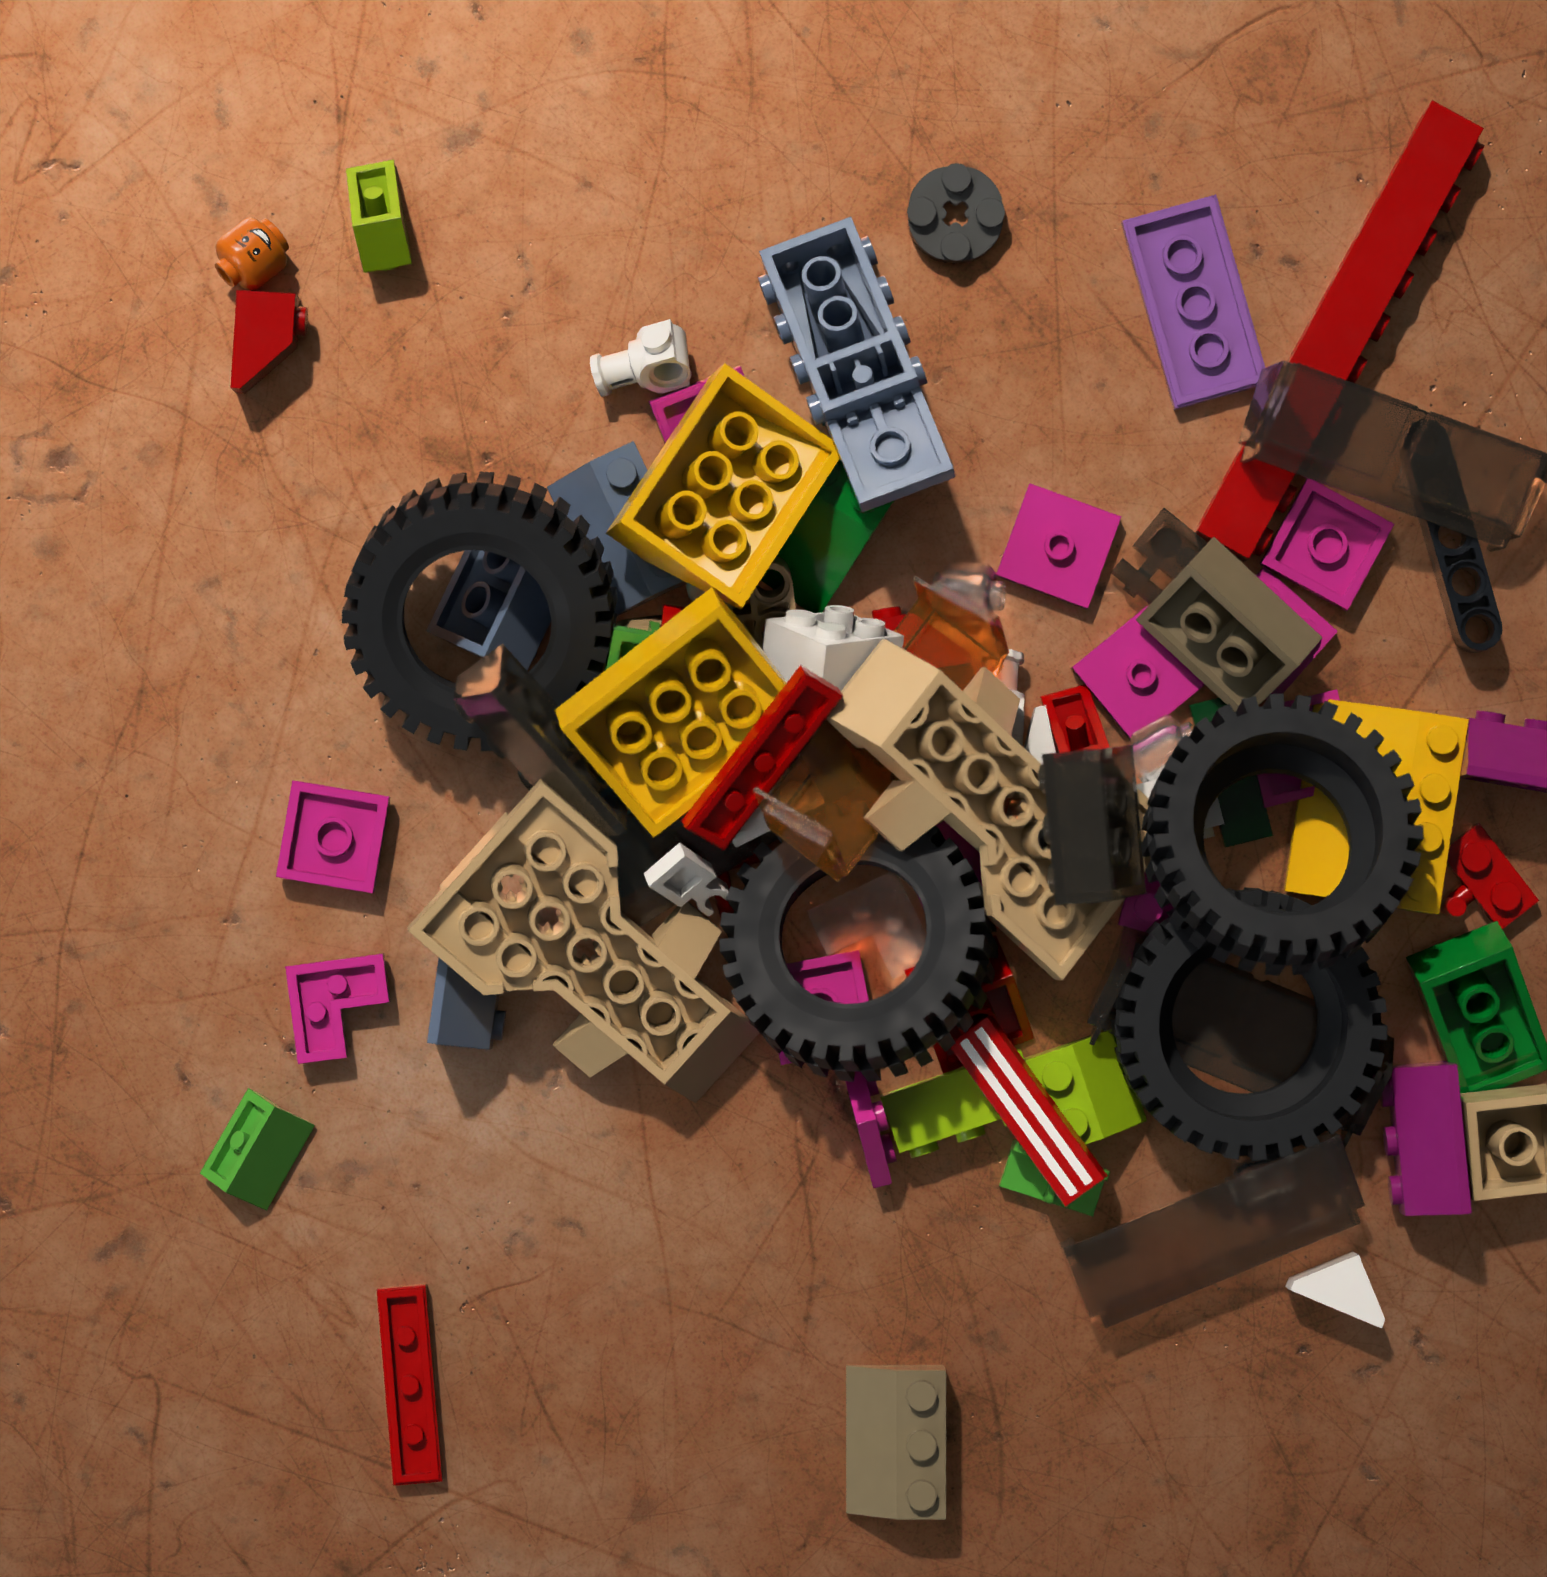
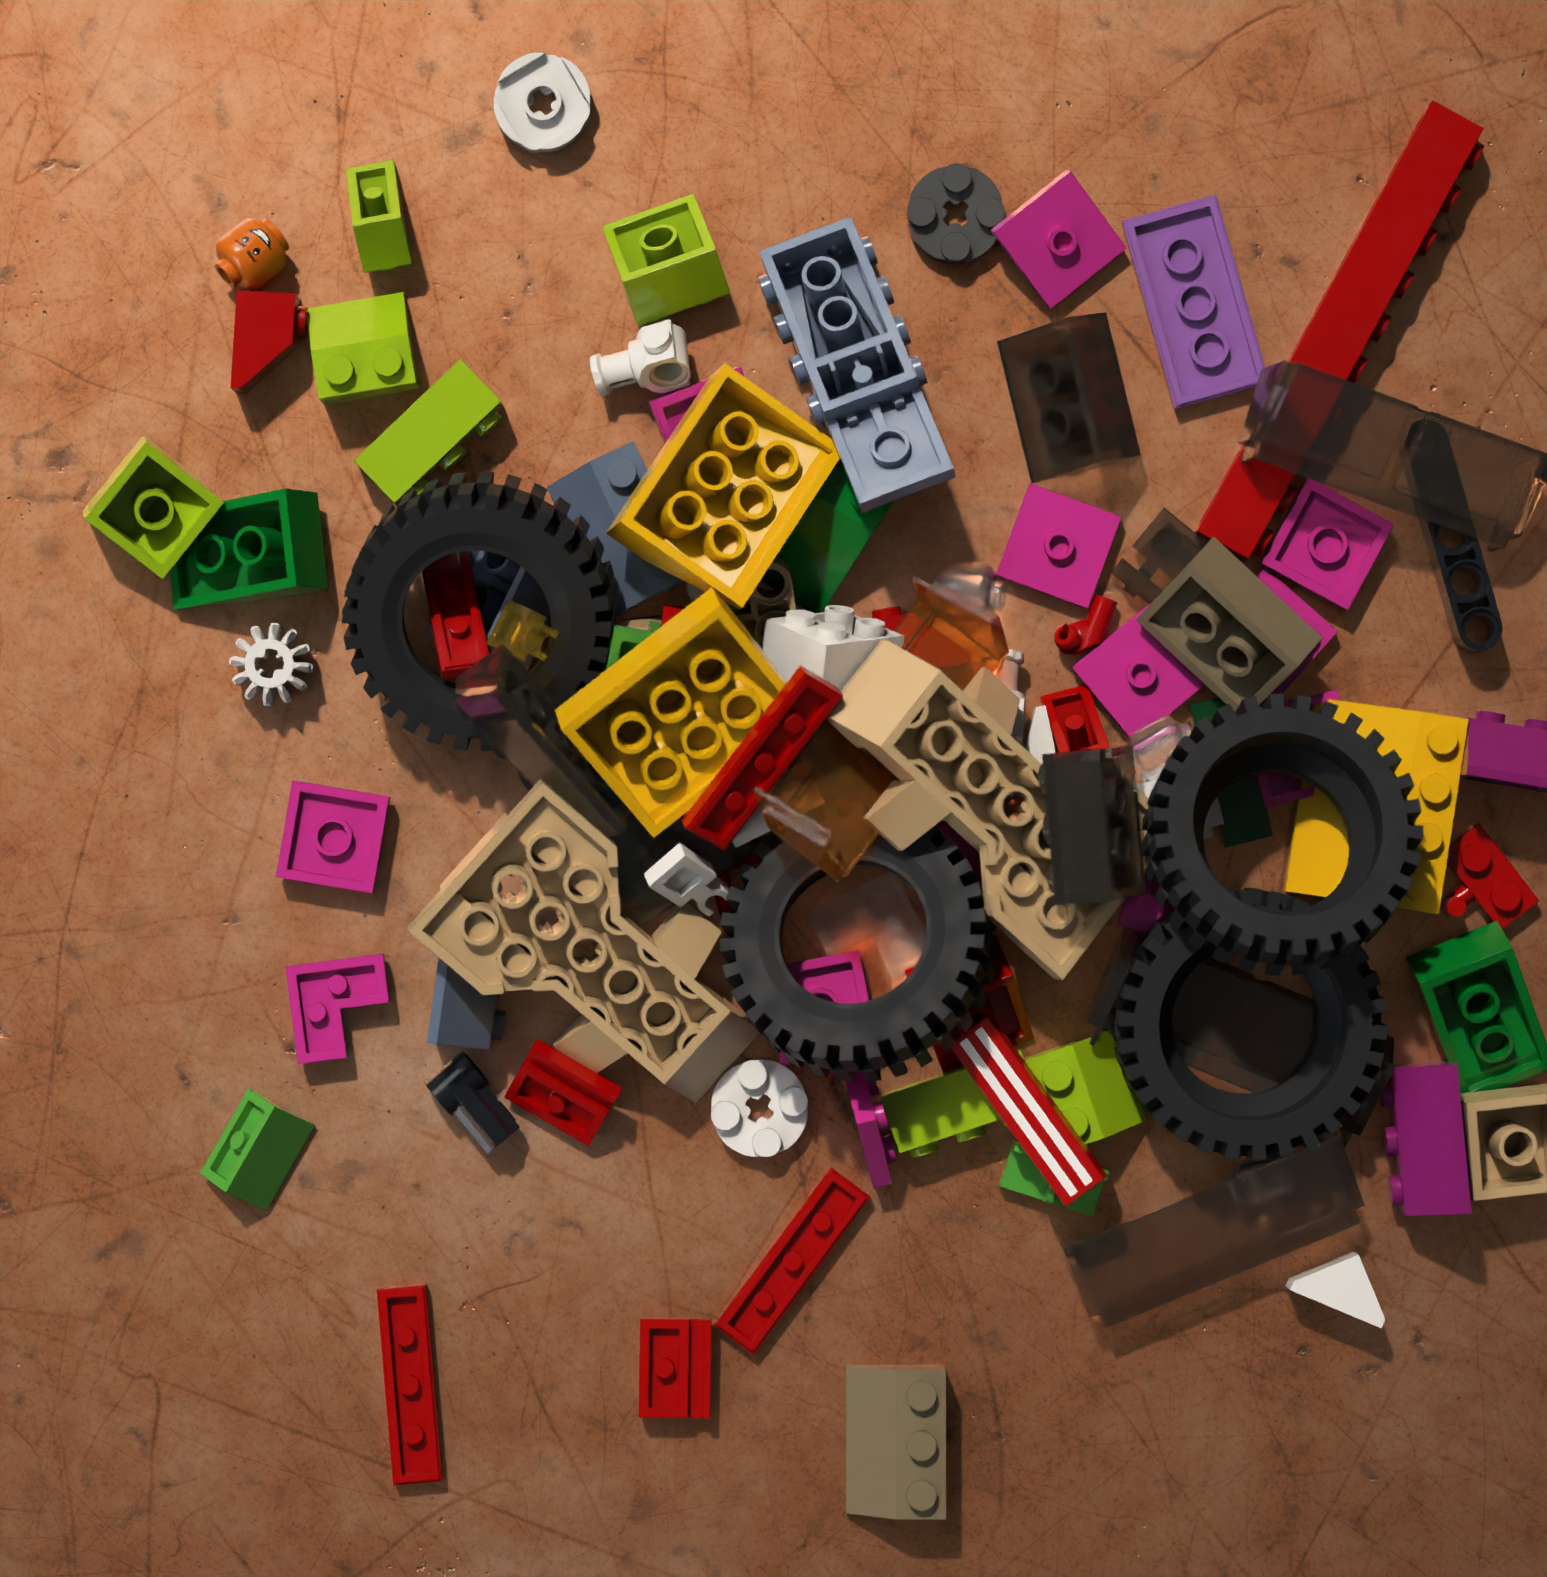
none -> lime slope [83,435,224,579]
none -> green slope [169,488,329,610]
none -> white gear [229,623,314,707]
none -> lime slope [308,292,420,405]
none -> lime brick [354,359,504,507]
none -> red tile [420,551,491,680]
none -> black piece [424,1051,521,1154]
none -> clear yellow plate [487,600,559,662]
none -> white plate [494,53,591,153]
none -> red plate [504,1039,622,1147]
none -> lime slope [602,193,730,326]
none -> red plate [639,1317,712,1419]
none -> white plate [711,1059,808,1157]
none -> red tile [714,1167,870,1355]
none -> dark pink plate [990,170,1127,309]
none -> clear smoke slope [997,312,1141,484]
none -> red arm [1054,595,1117,655]

